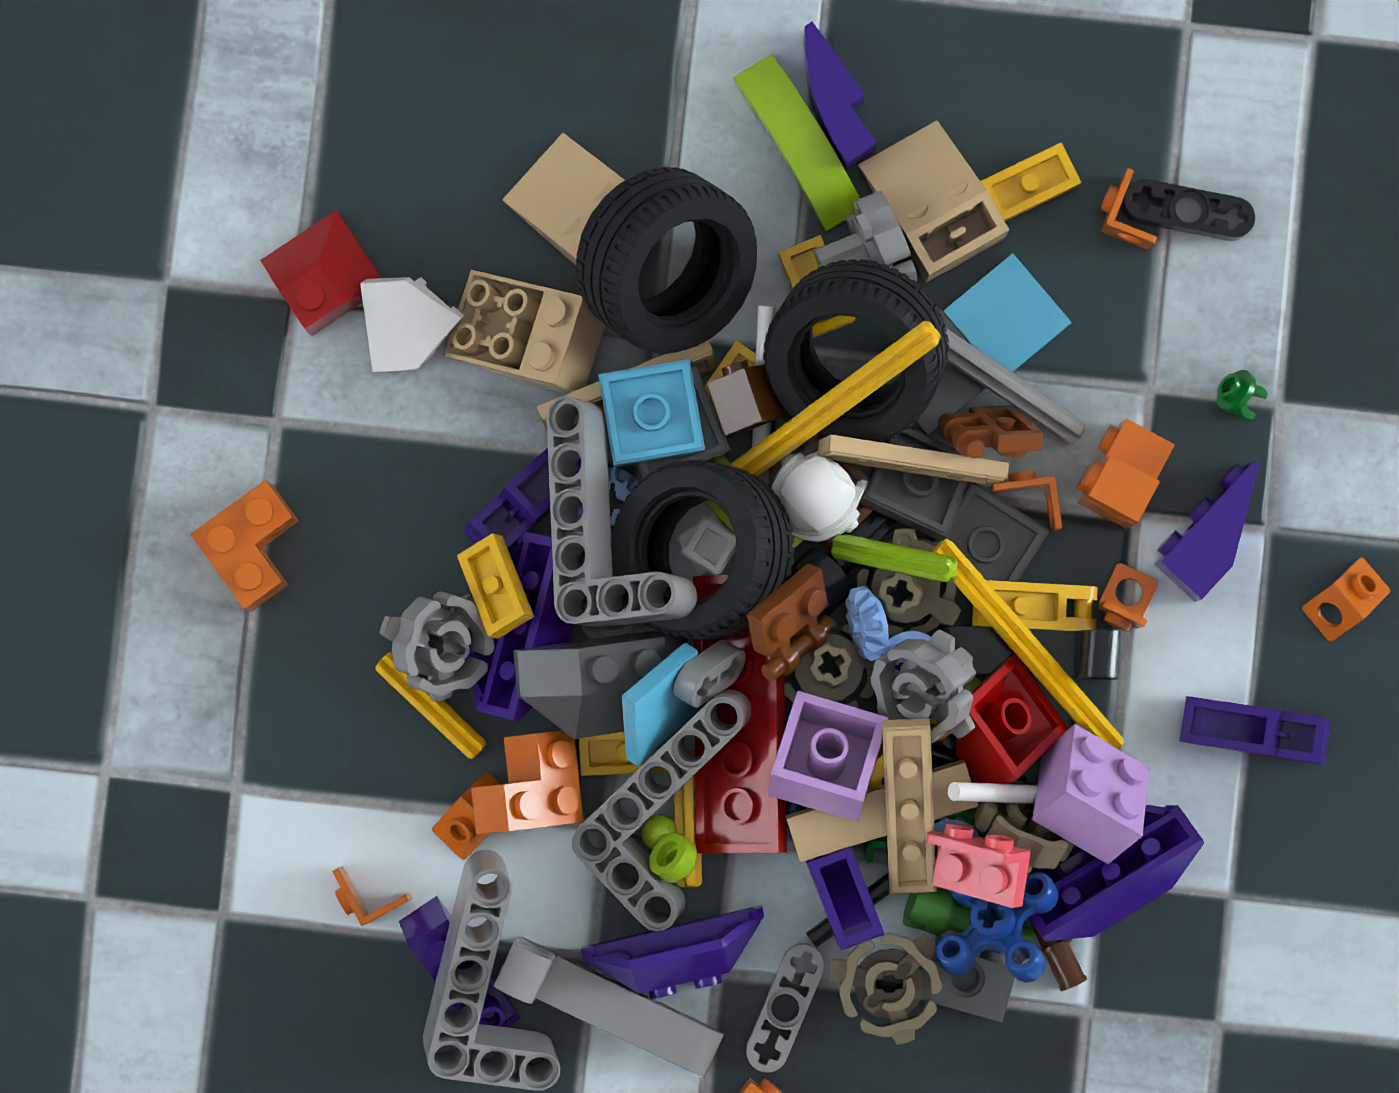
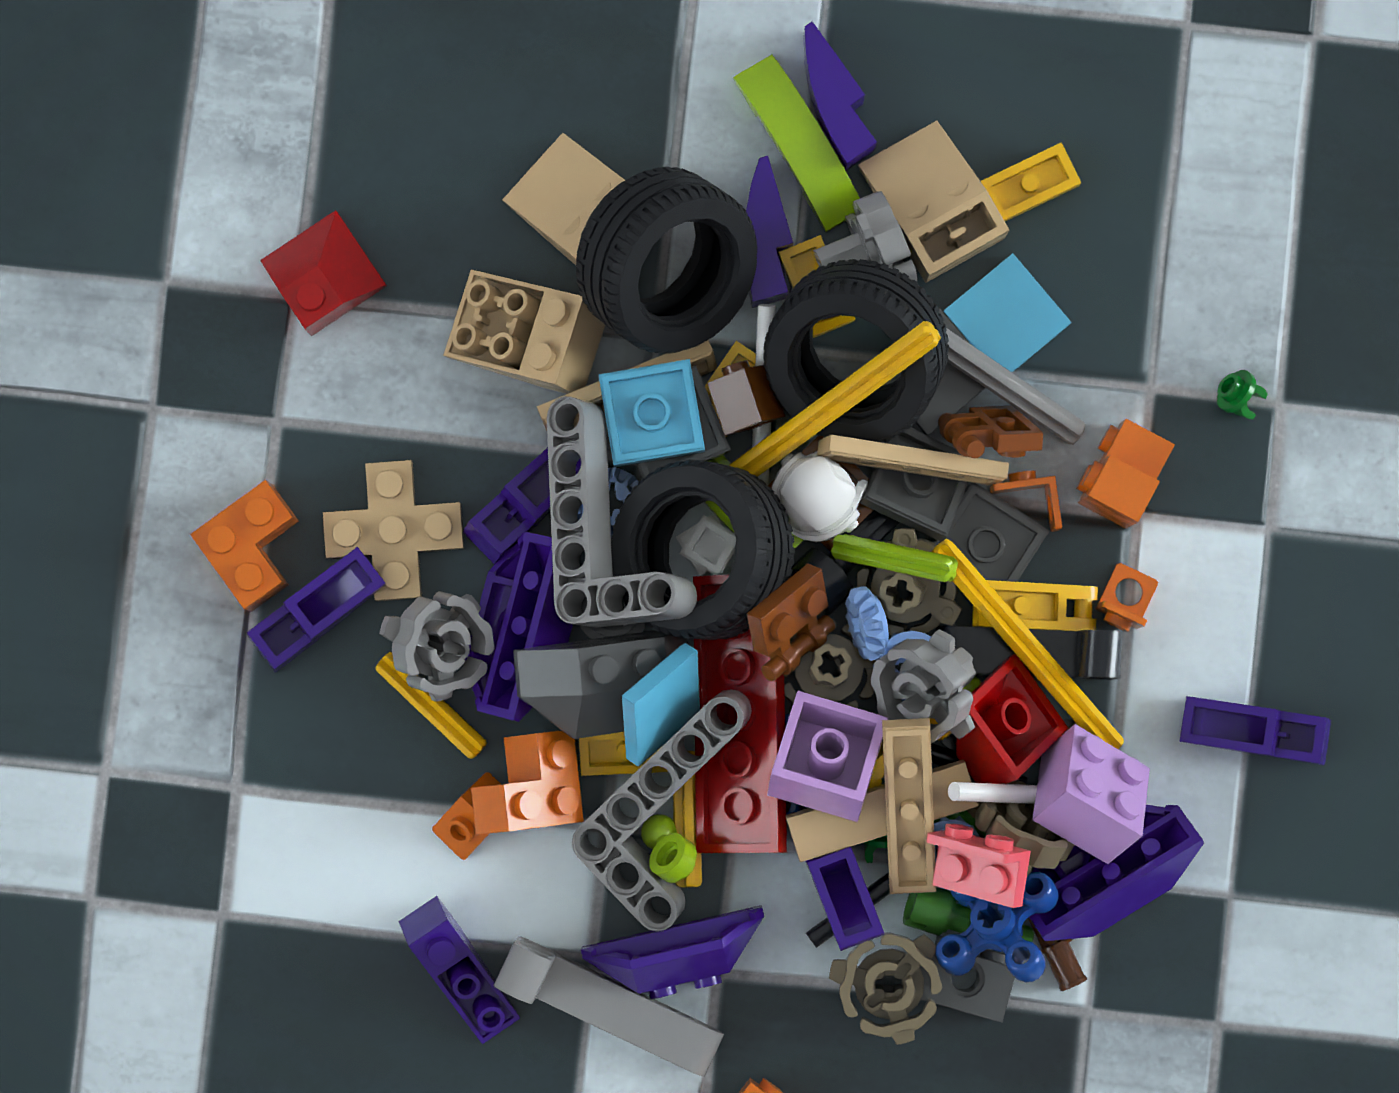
orange bracket [332,866,412,927] -> none
white slope [360,277,464,372] -> none
light grey beam [423,850,560,1091] -> none
yellow plate [457,533,534,639] -> none
light grey beam [673,640,746,708] -> none
light grey beam [746,943,824,1073] -> none
orange bracket [1100,168,1157,250] -> none
black beam [1122,179,1255,241] -> none
dark purple slope [1154,461,1259,602] -> none
orange bracket [1302,557,1390,642] -> none
none -> dark purple slope [246,547,386,673]
none -> tan plate [323,460,464,601]
none -> dark purple slope [746,156,793,308]

